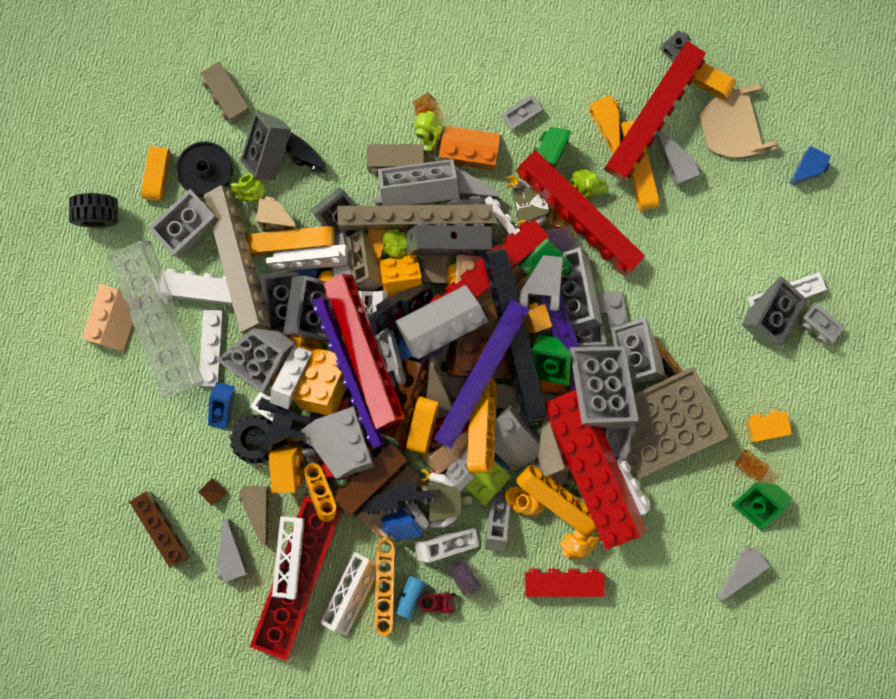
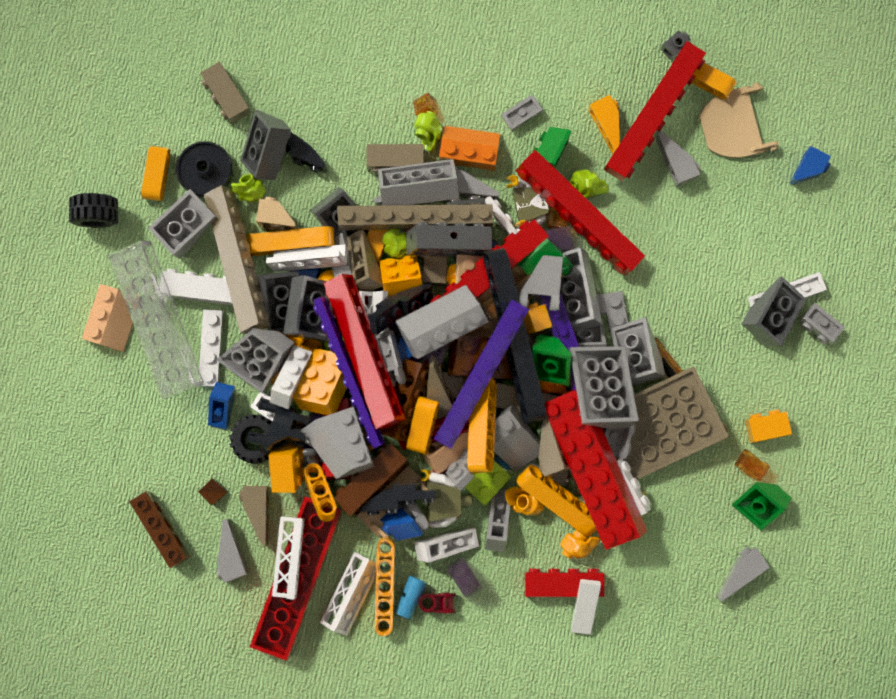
light orange beam [619,120,659,211] -> none
none -> white tile [571,579,601,634]

